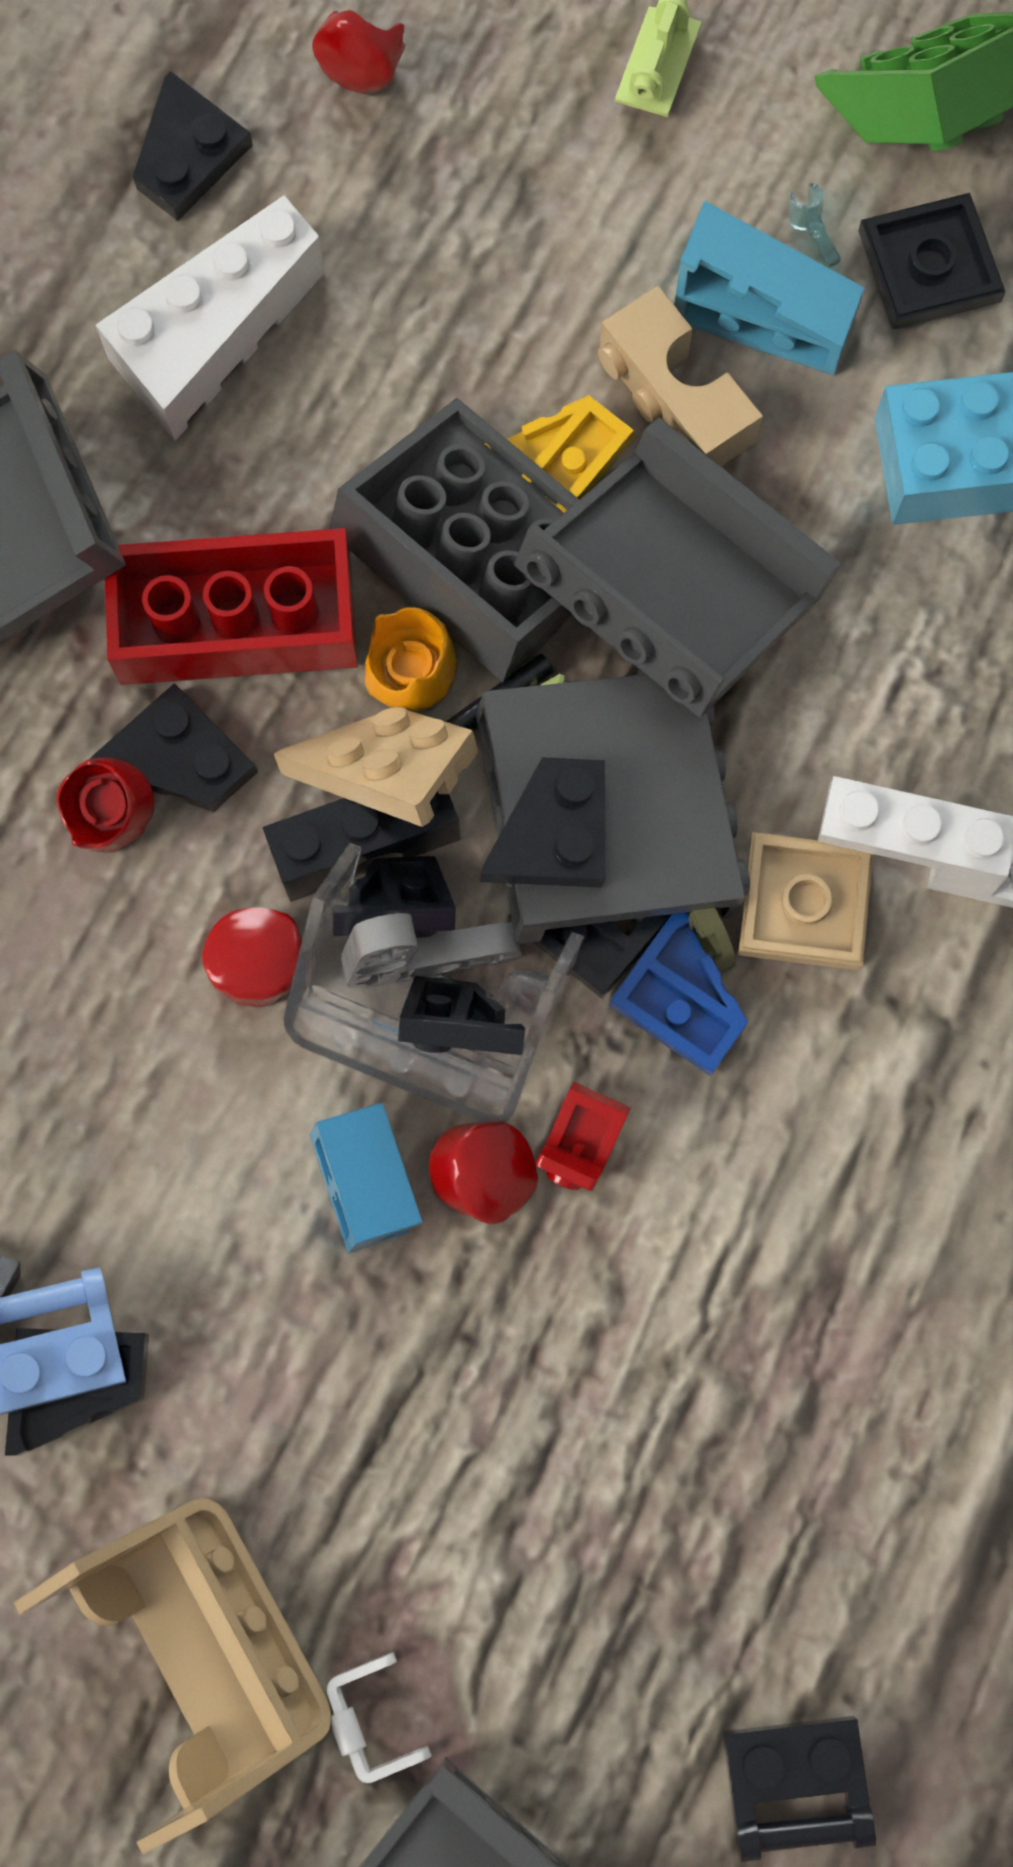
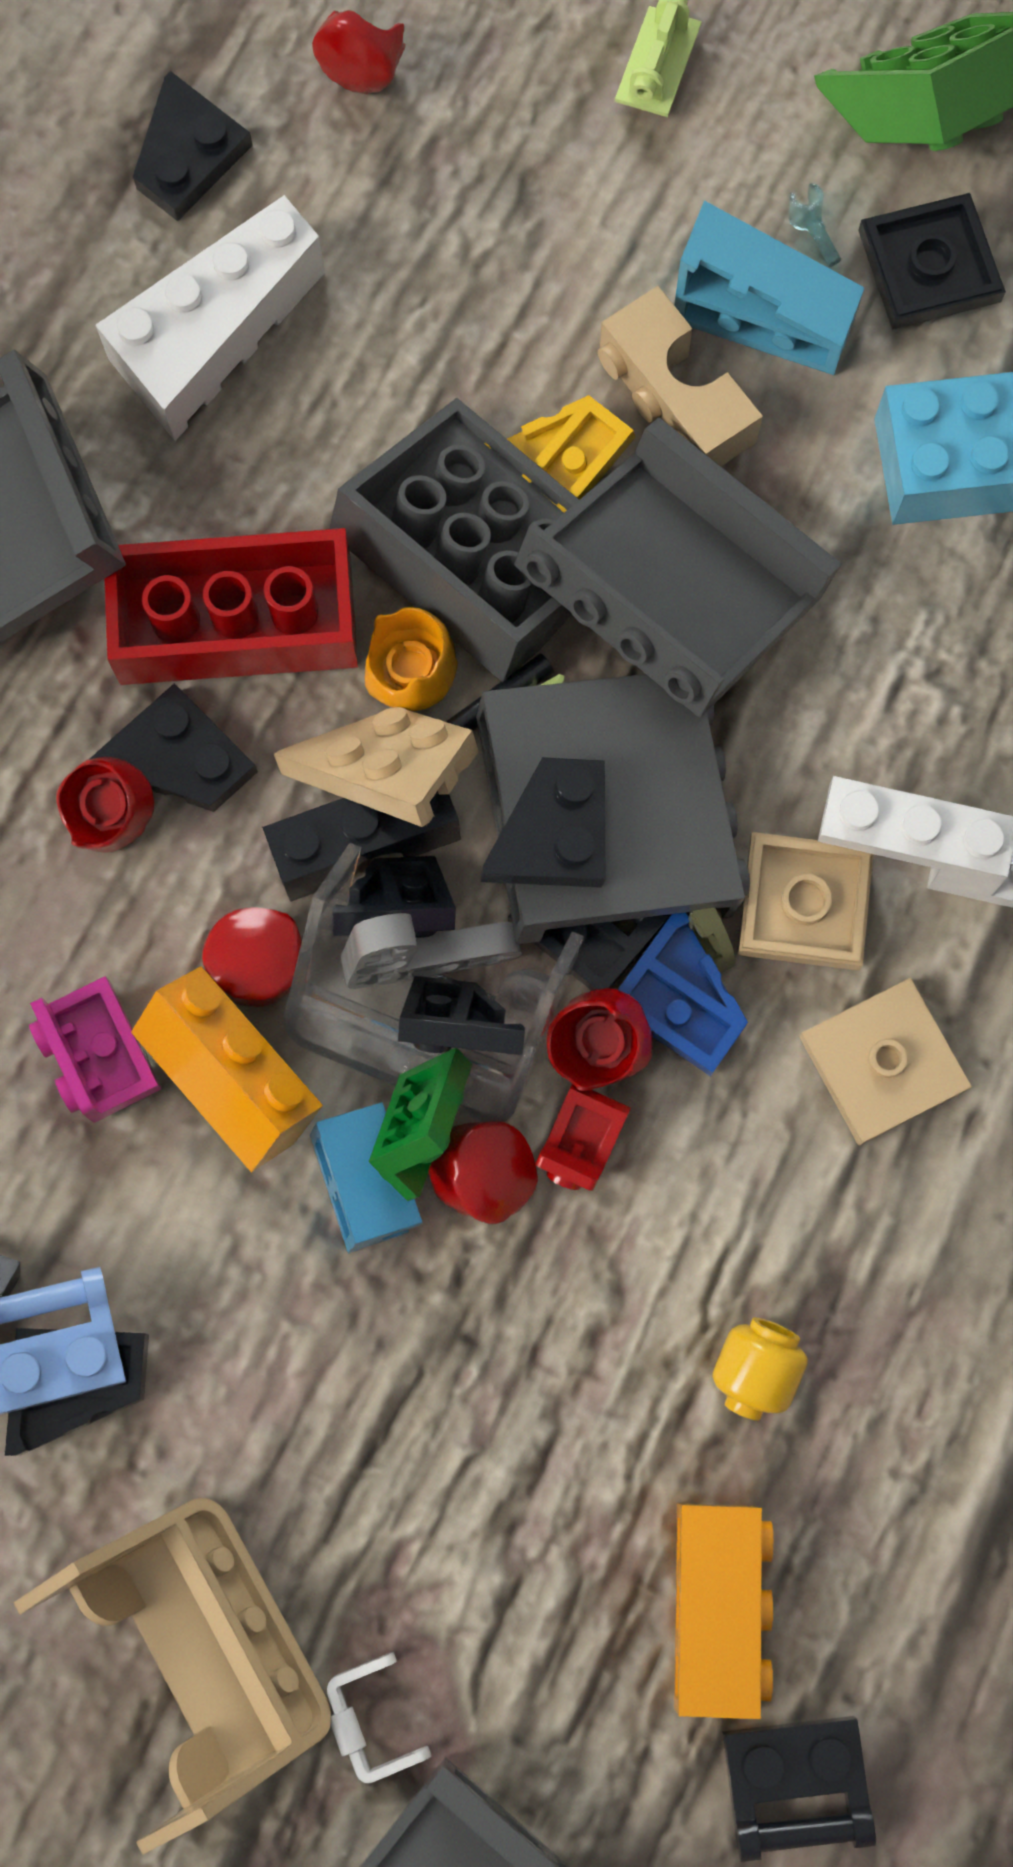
none -> dark pink bracket [29,976,162,1123]
none -> light orange brick [131,966,323,1173]
none -> green bracket [368,1048,472,1201]
none -> red hair [547,988,652,1091]
none -> light orange brick [674,1504,774,1719]
none -> yellow head [712,1317,808,1421]
none -> tan plate [799,978,972,1146]

